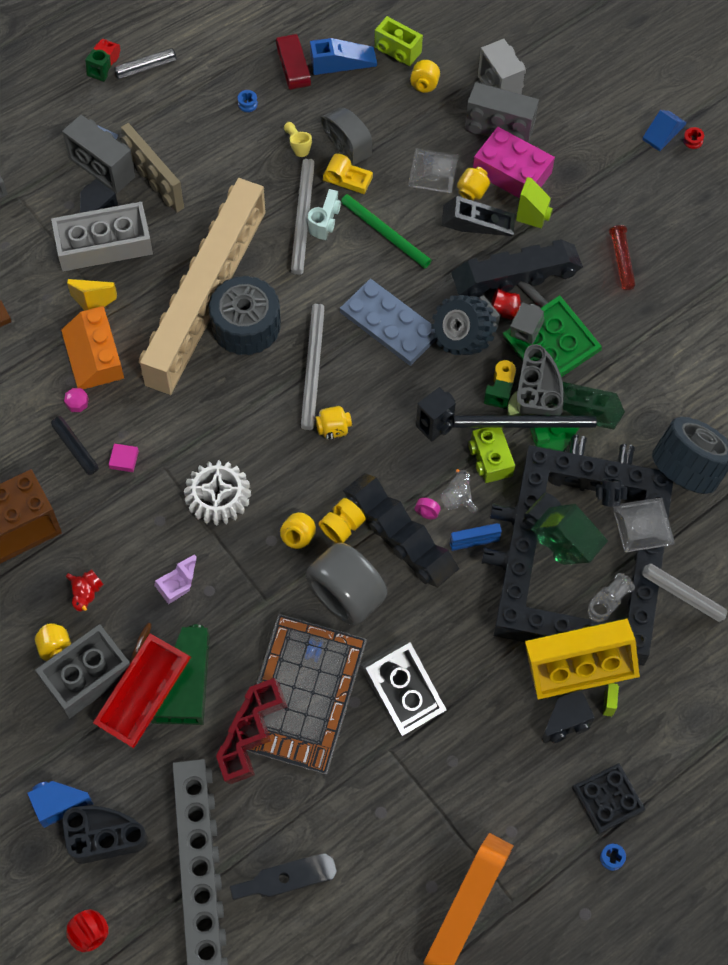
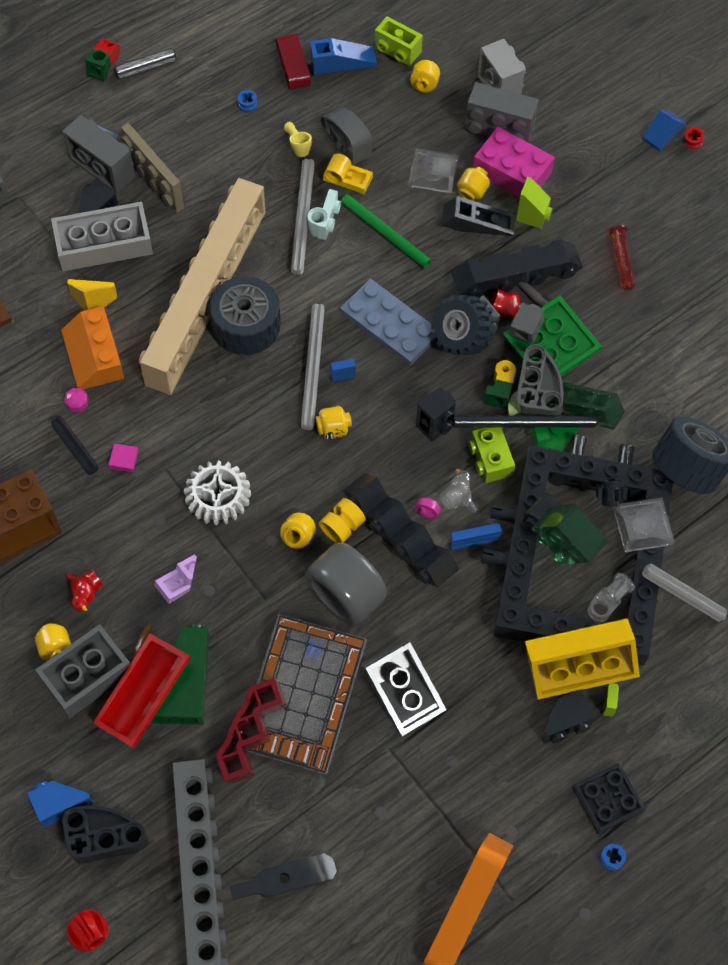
none -> blue tile [331,359,356,382]

